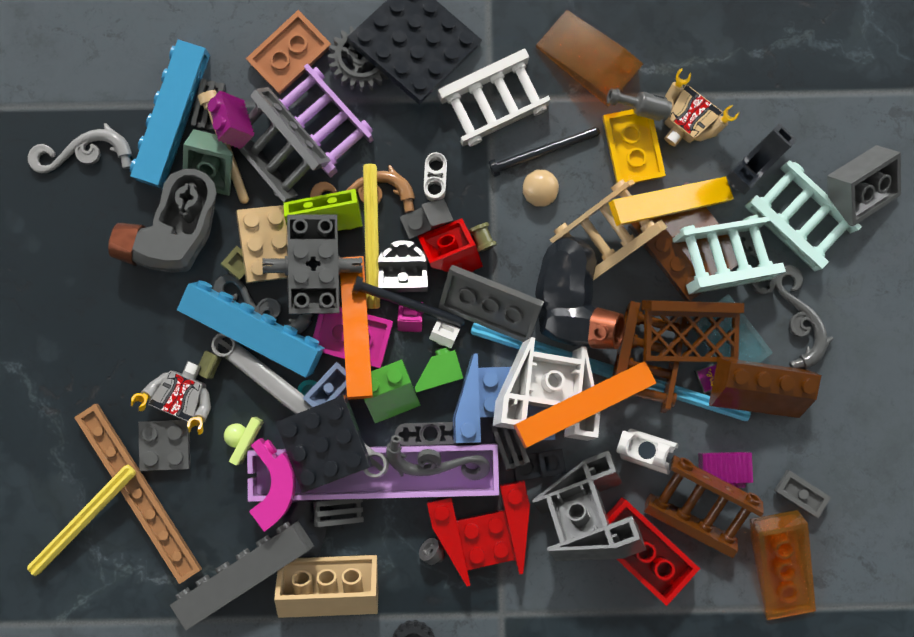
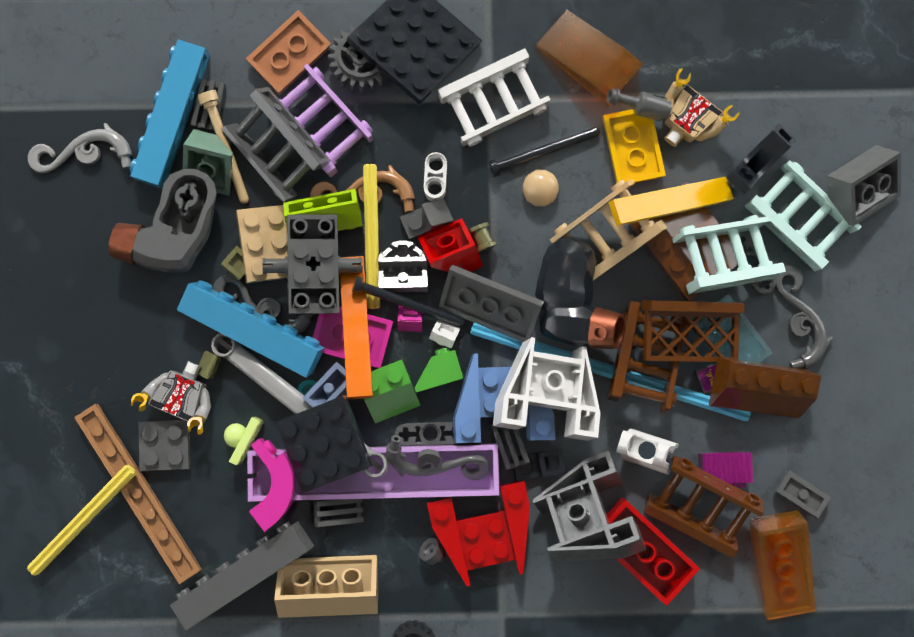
magenta brick [208,91,254,149] -> none
orange tile [513,361,656,448] -> none

